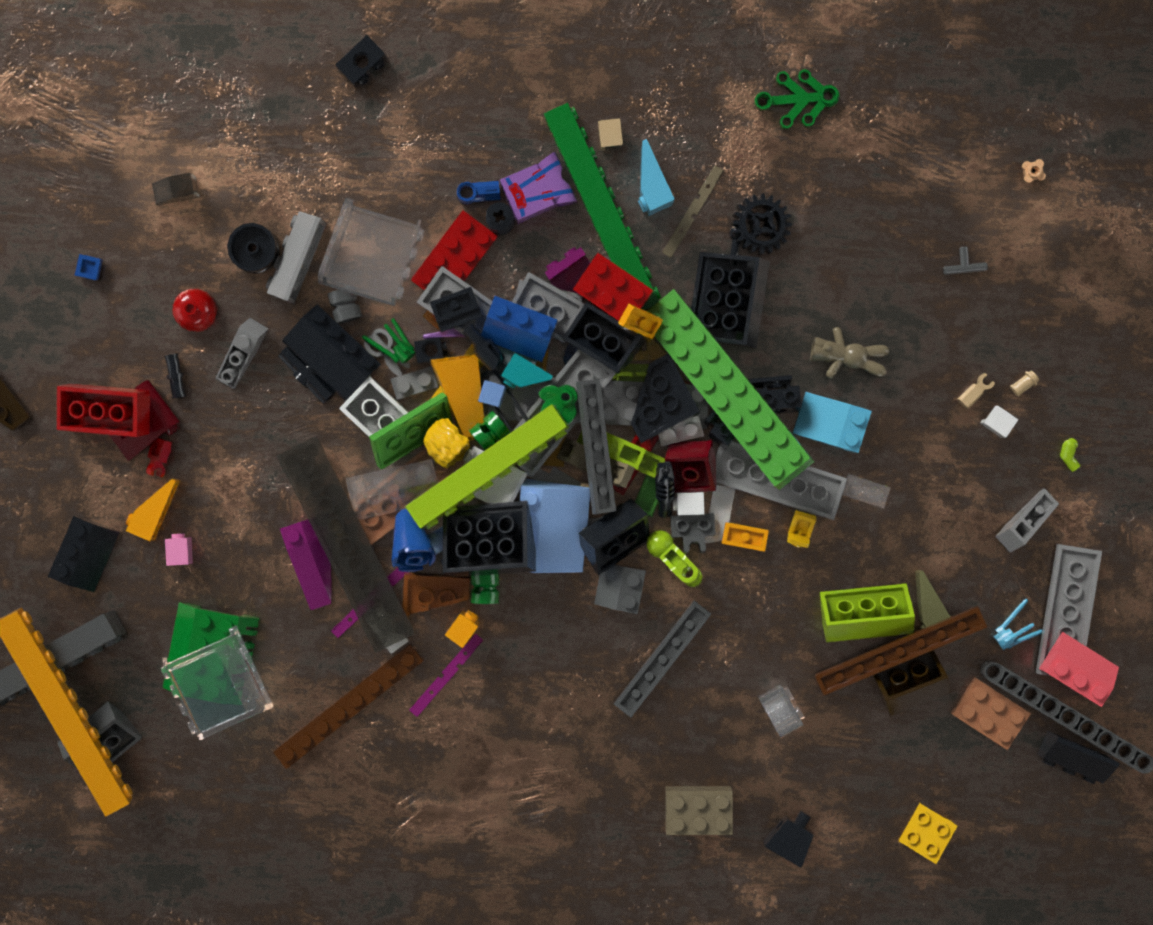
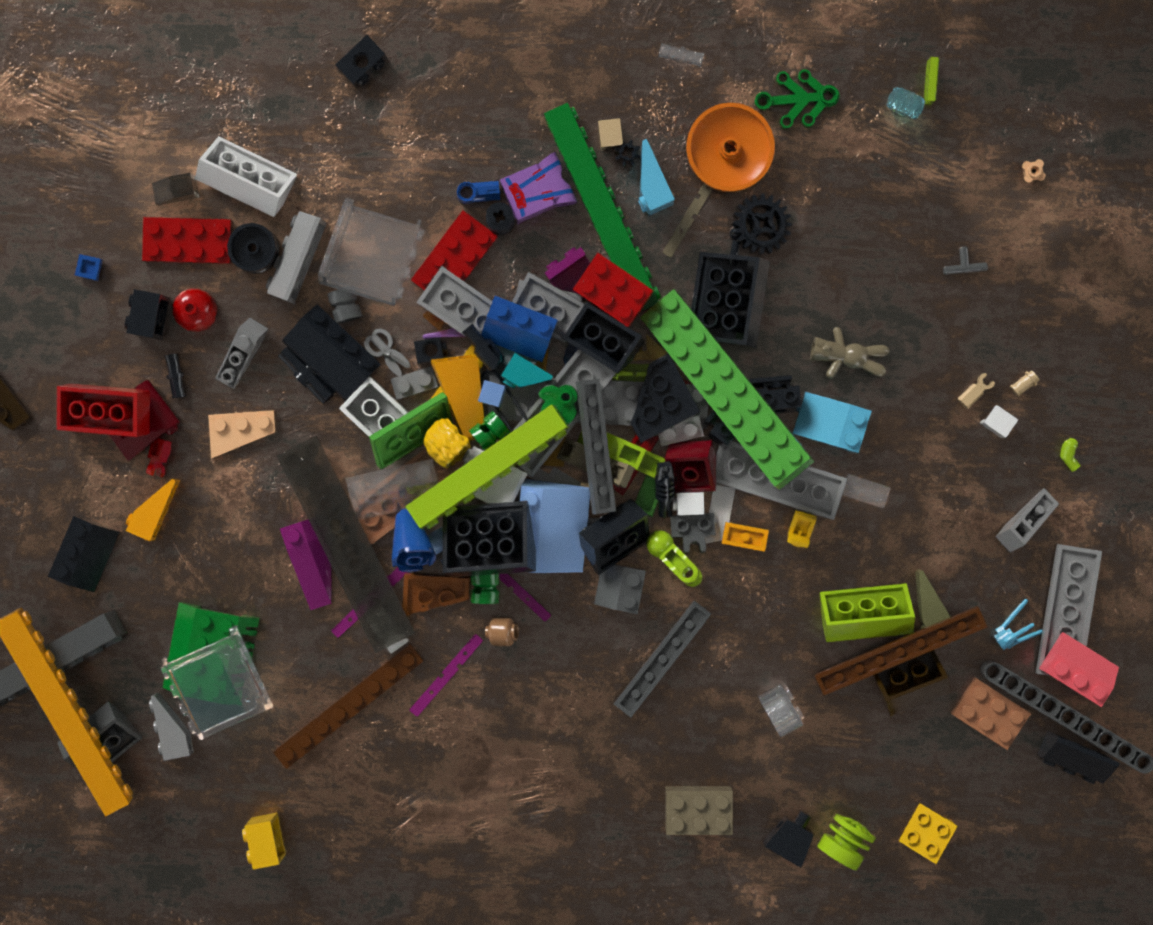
bright pink brick [165,533,193,566] -> none
green plant [362,318,416,364] -> none
black plate [430,287,483,333] -> none
light orange brick [445,610,481,648] -> none
light orange plate [618,304,663,339] -> none
none -> black brick [124,289,170,340]
none -> red plate [142,217,232,264]
none -> light grey slope [149,693,194,761]
none -> white slope [195,136,297,217]
none -> light nougat wing [208,410,277,459]
none -> yellow brick [242,812,286,870]
none -> medium nougat head [485,618,519,646]
none -> magenta piece [499,574,551,622]
none -> black gear [614,139,641,167]
none -> clear pin [659,43,704,67]
none -> orange dish [686,103,775,192]
none -> lime wheel [817,813,876,871]
none -> clear light blue gear [886,87,925,119]
none -> lime tile [923,57,939,105]

